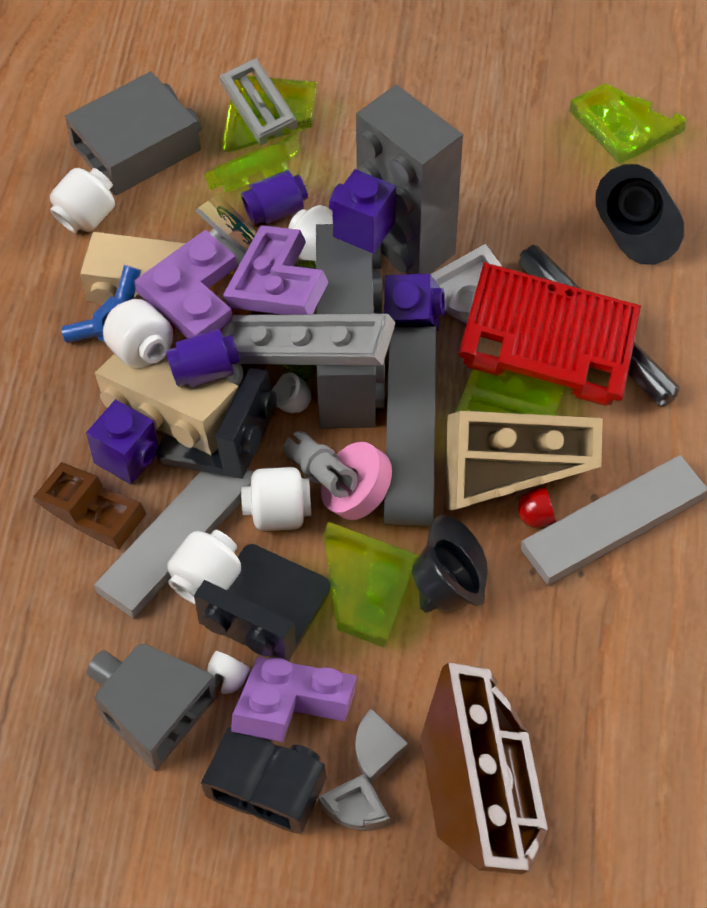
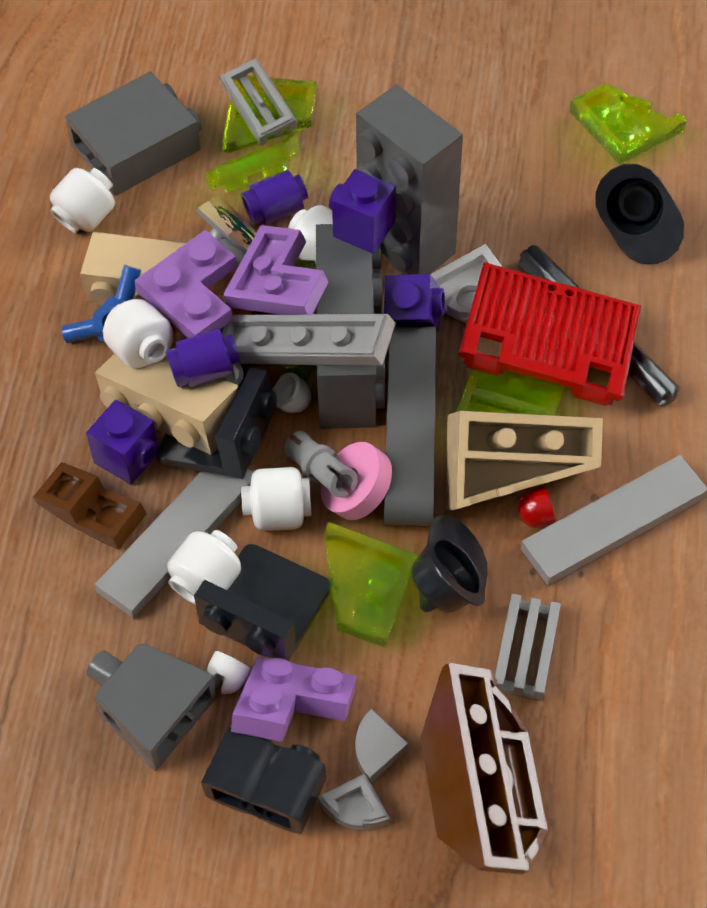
none -> light grey tile [495,594,561,700]

